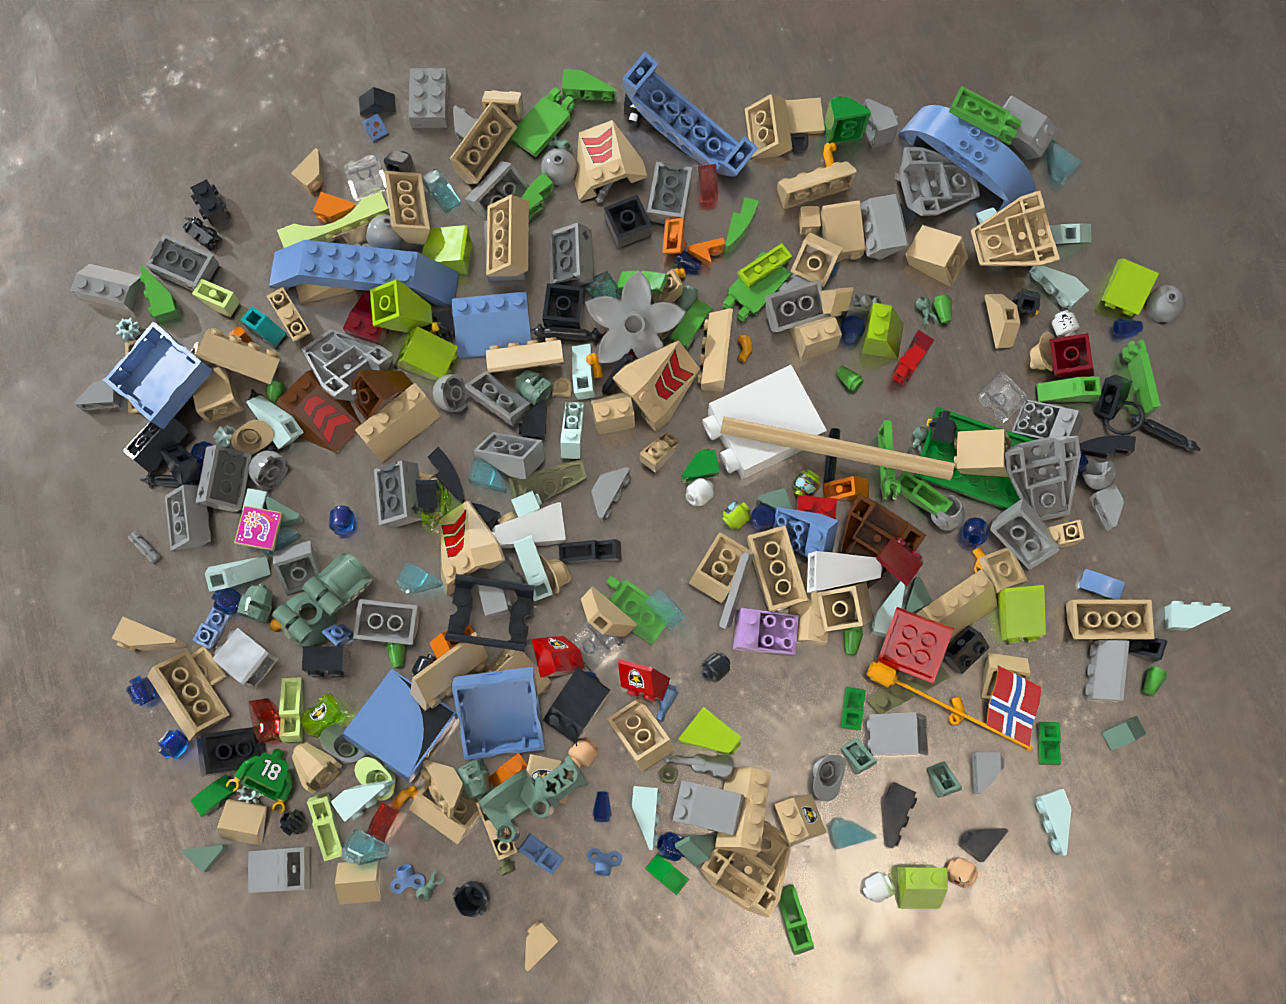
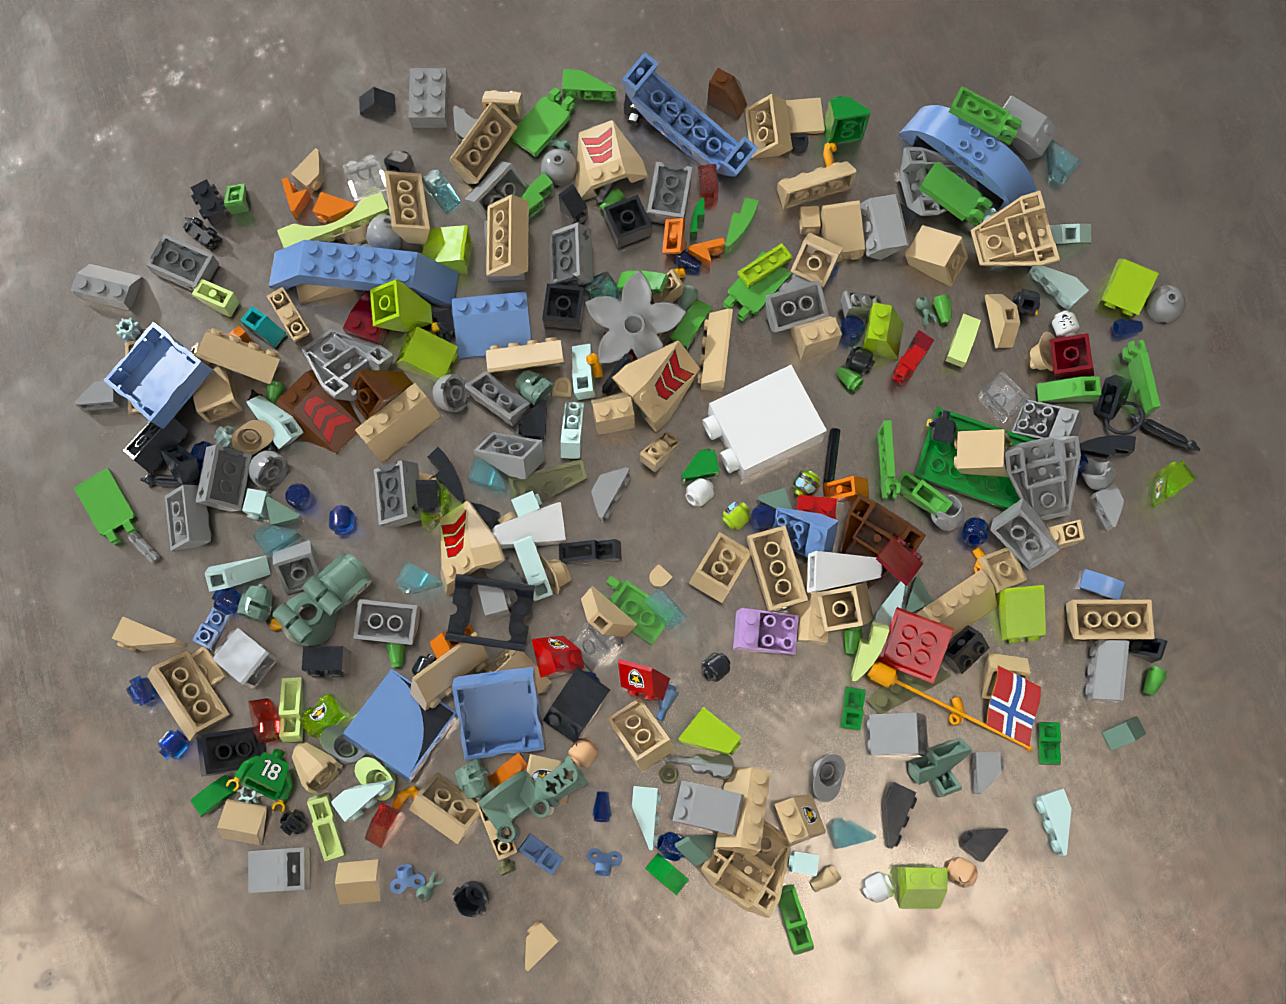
bright green slope [140,266,181,323] -> none
sand green slope [182,845,228,872] -> none
tile [234,505,283,551] -> none
medium blue slope [322,624,355,646] -> none
clear light blue slope [341,828,391,865] -> none
medium blue slope [362,114,389,142] -> none
tan slope [420,760,463,819] -> none
black wheel [530,324,604,343] -> none
light grey tile [719,551,754,629] -> none
tan axle [720,416,955,480] -> none
light orange arm [737,334,753,363] -> none
tan slope [820,287,853,317] -> none
sand green slope [841,738,877,775] -> none
light grey slope [863,99,900,148] -> none
sand green arm [908,426,928,456] -> none
light aqua slope [1165,601,1231,631] -> none
none -> bright green tile [74,468,139,546]
none -> bright green slope [224,183,249,214]
none -> orange slope [281,177,311,219]
none -> clear blue head [285,483,313,510]
none -> black slope [558,184,588,224]
none -> bright green cone [599,188,626,212]
none -> tan tile [649,564,673,588]
none -> green slope [690,198,705,239]
none -> reddish brown slope [707,68,747,120]
none -> light aqua brick [788,851,819,876]
none -> tan cone [810,865,842,892]
none -> black head [846,346,875,374]
none -> yellowish green slope [851,621,889,681]
none -> sand green slope [908,738,972,785]
none -> bright green tile [918,161,993,226]
none -> yellowish green slope [945,313,981,368]
none -> clear neon green slope [1151,460,1197,508]

